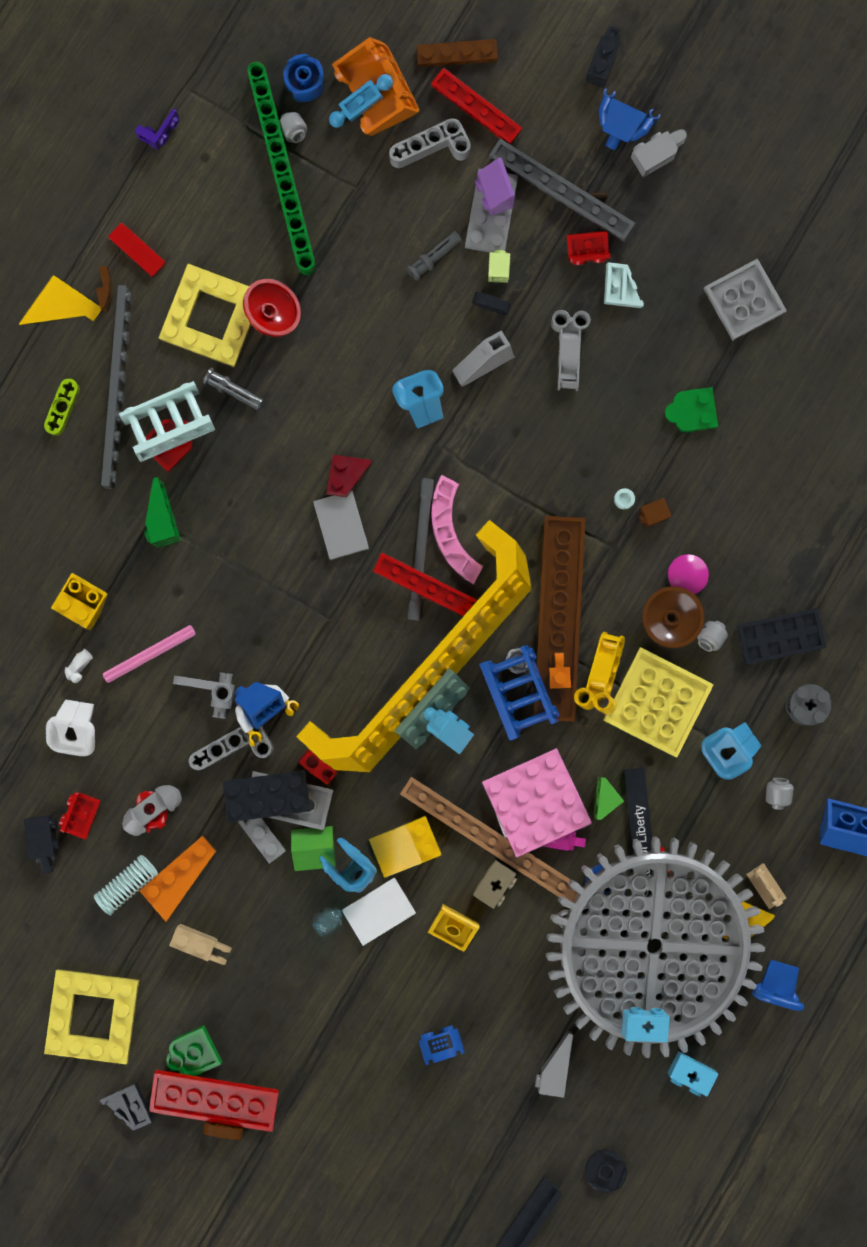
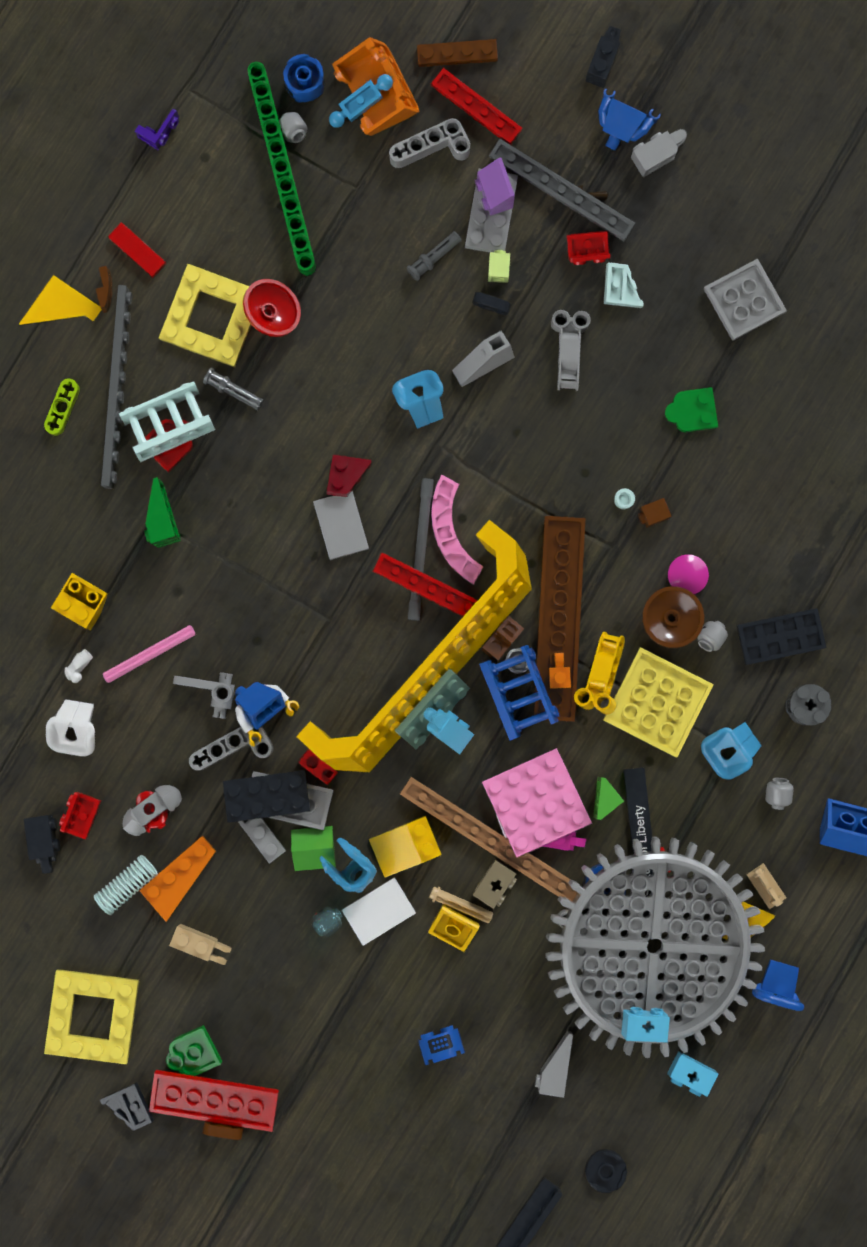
none -> tan axle [429,886,493,923]
none -> reddish brown slope [481,616,524,663]

